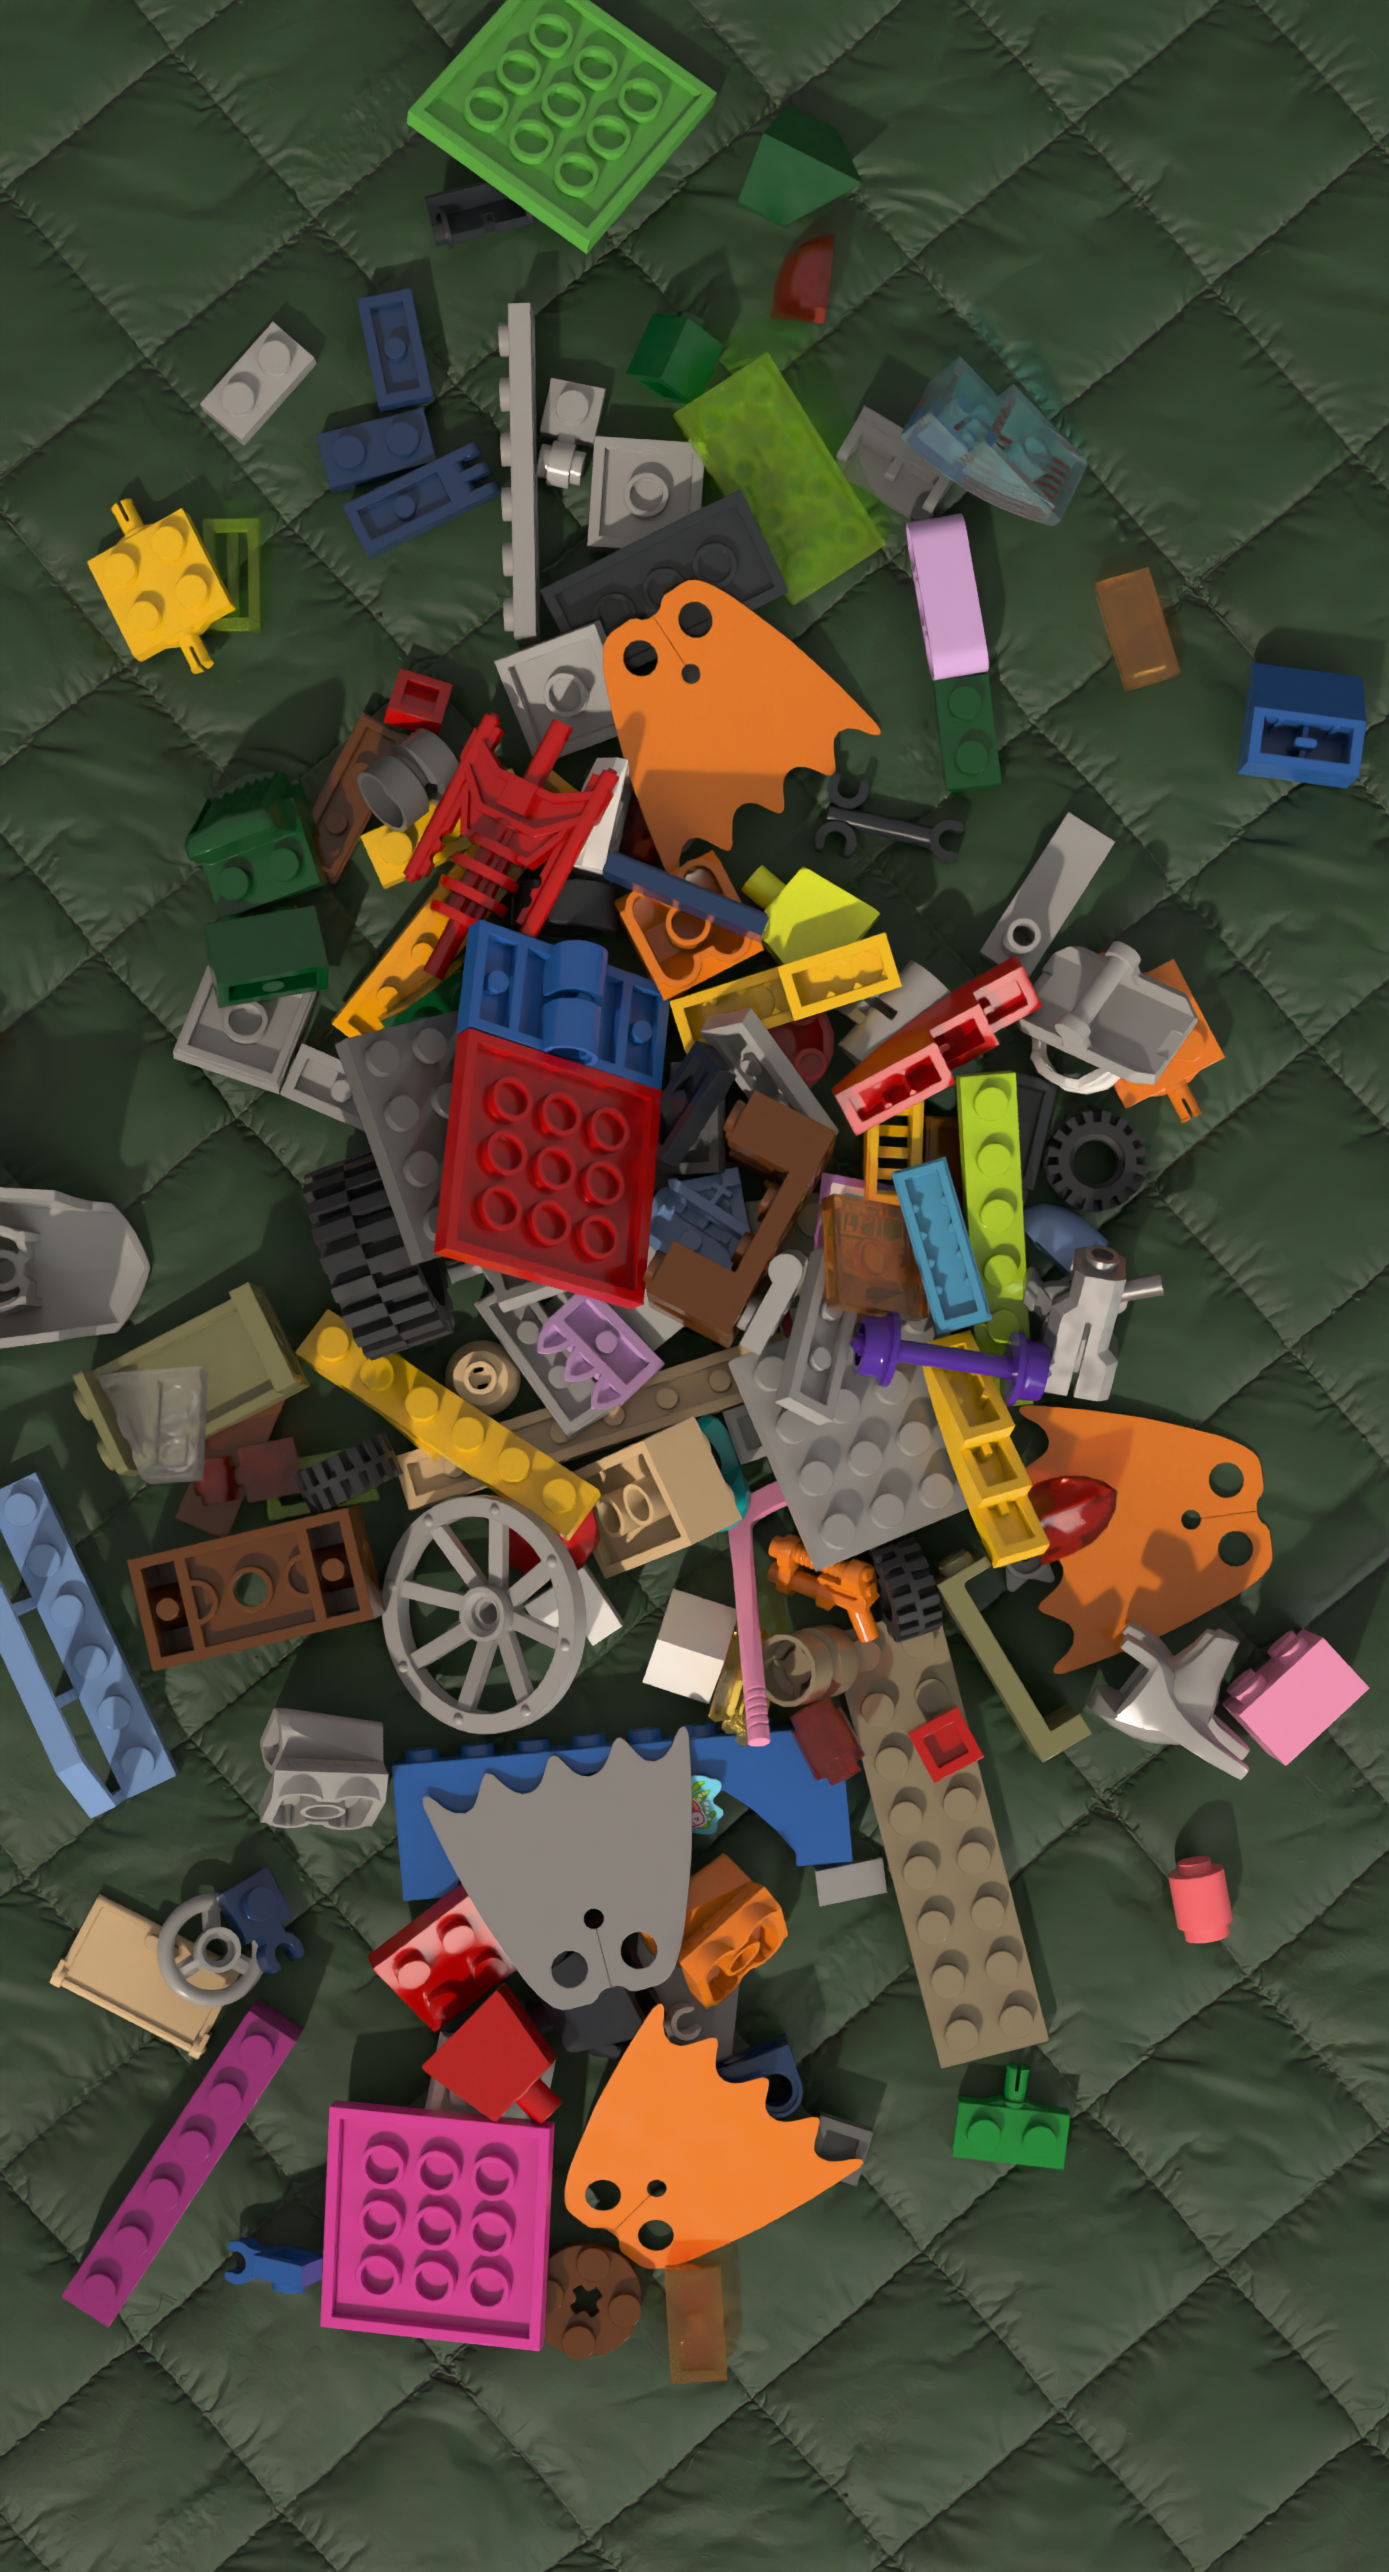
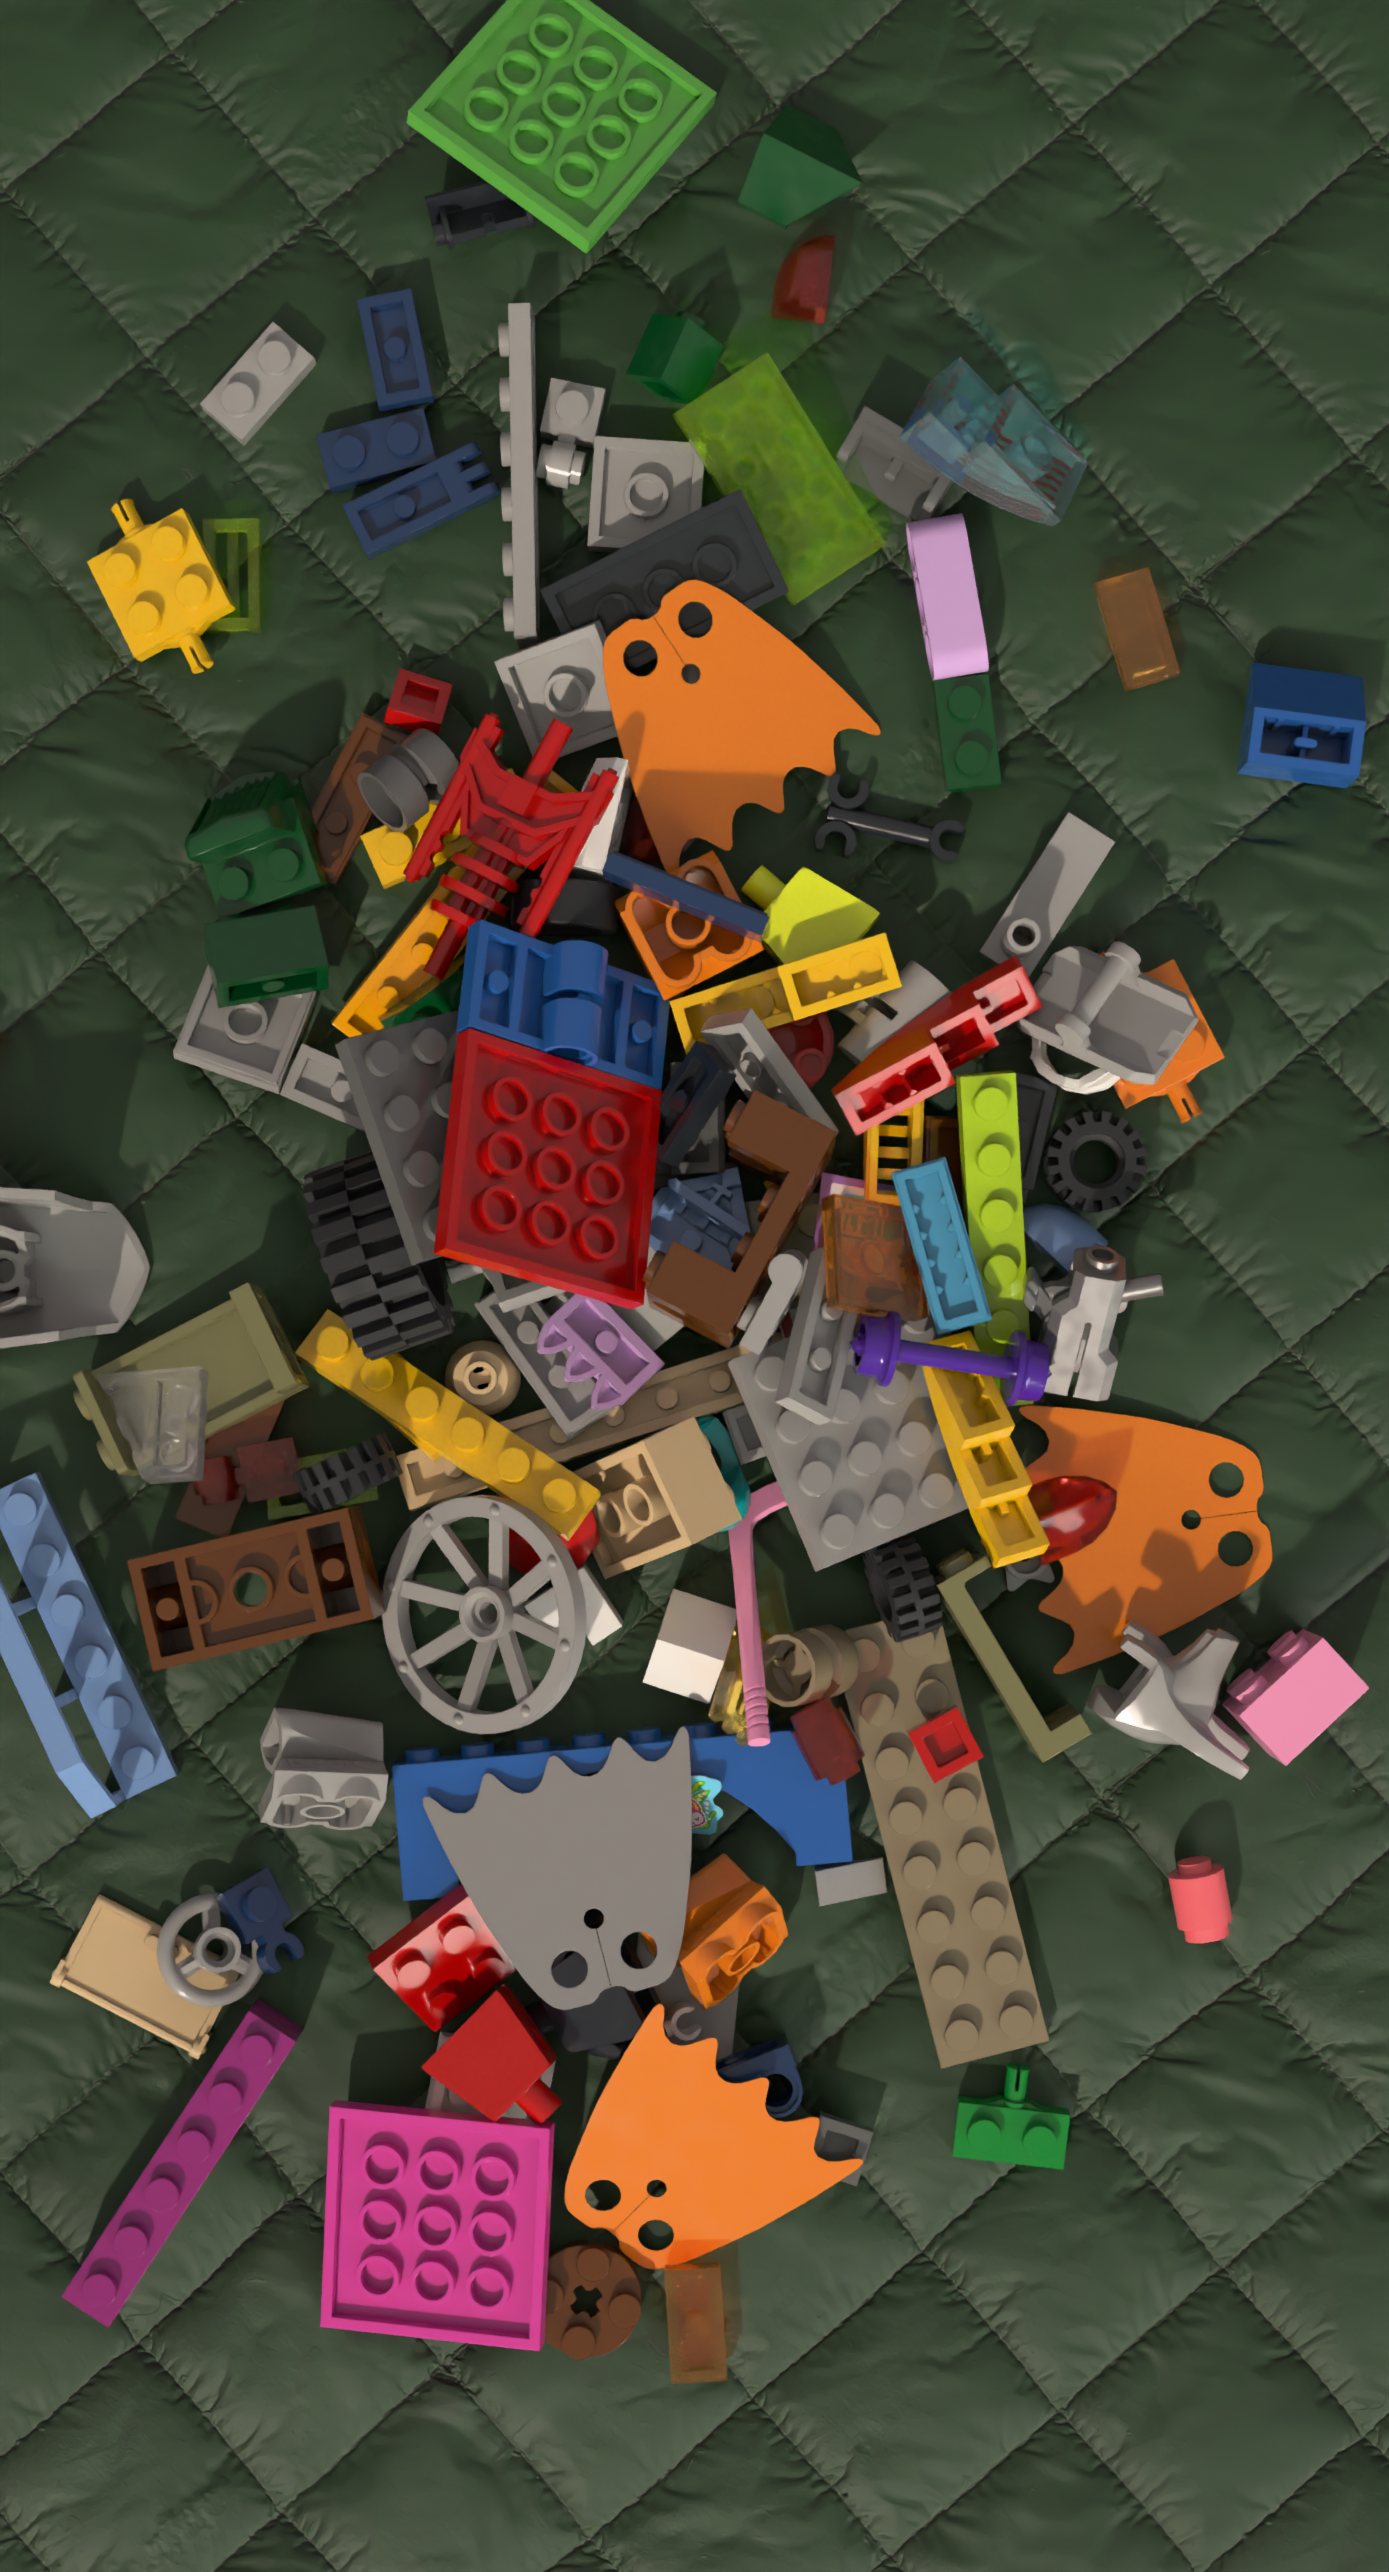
blue plate [224,2237,323,2294] -> none
orange piece [767,1533,880,1643] -> none

